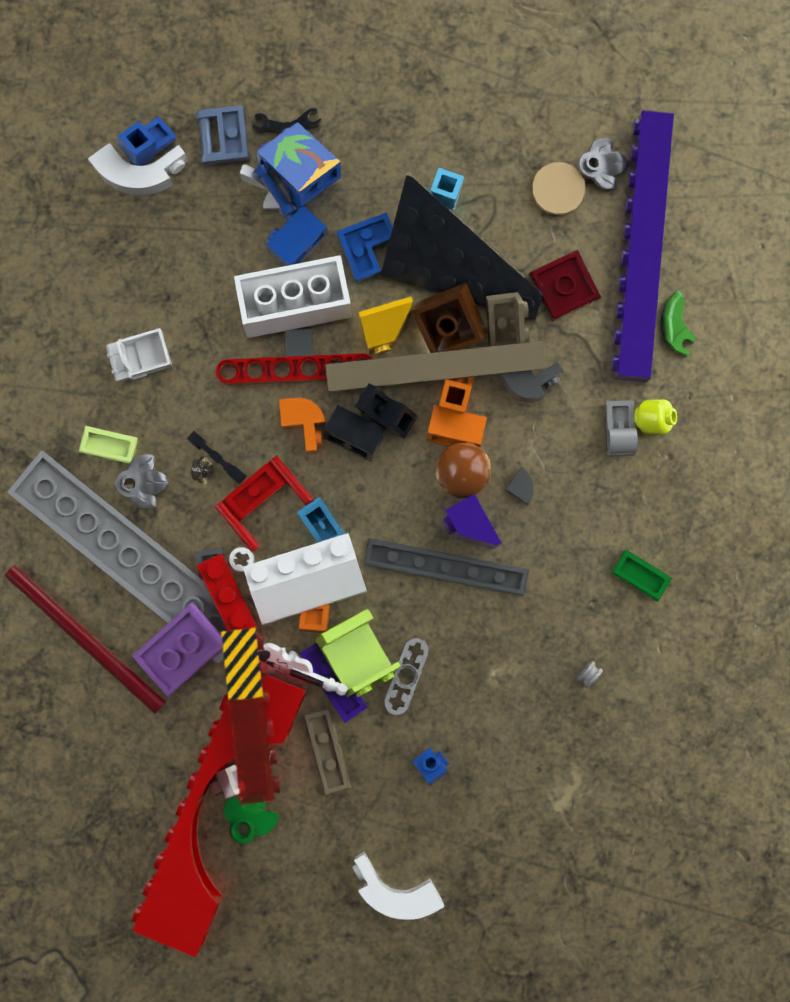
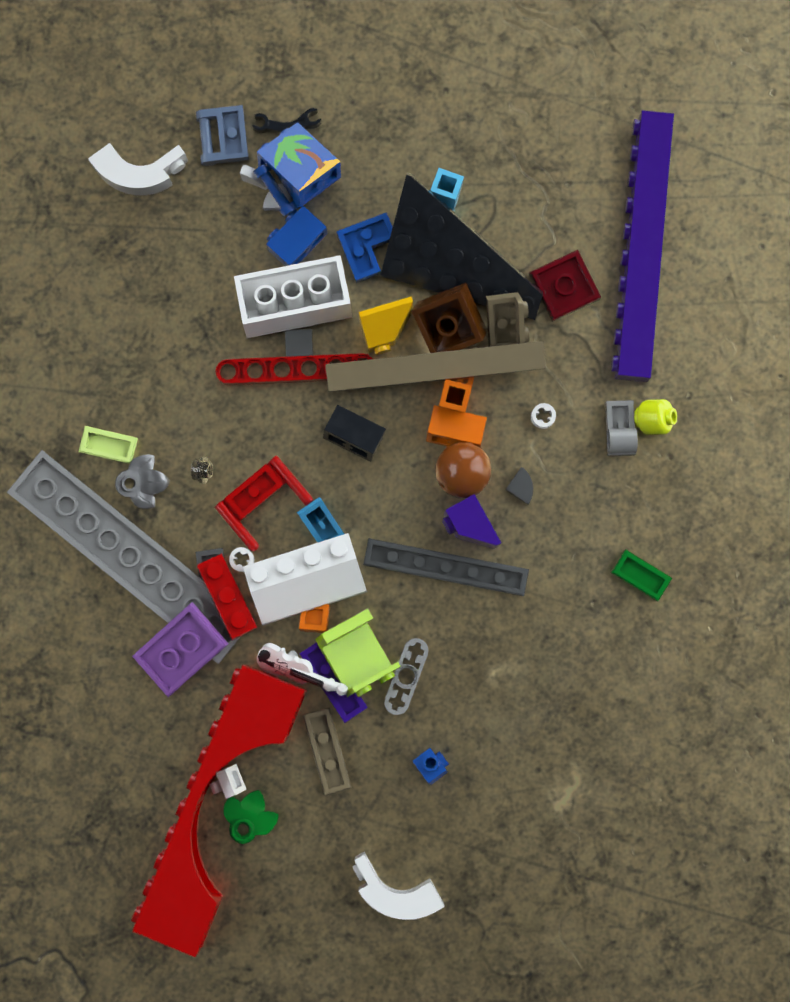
dark red piece [4,565,166,714] -> none
white piece [106,328,173,383] -> none
blue brick [117,116,176,166] -> none
black piece [187,431,247,484] -> none
clear red brick [221,628,281,805] -> none
orange brick [279,398,326,454] -> none
black brick [355,383,418,439] -> none
dark grey brick [498,362,563,403] -> none
tan tile [532,162,585,216] -> none
light grey bush [576,661,603,688] -> none
flat silver plate [578,138,629,190] -> none
bright green piece [661,291,696,357] -> none
none -> white bush [531,403,556,429]

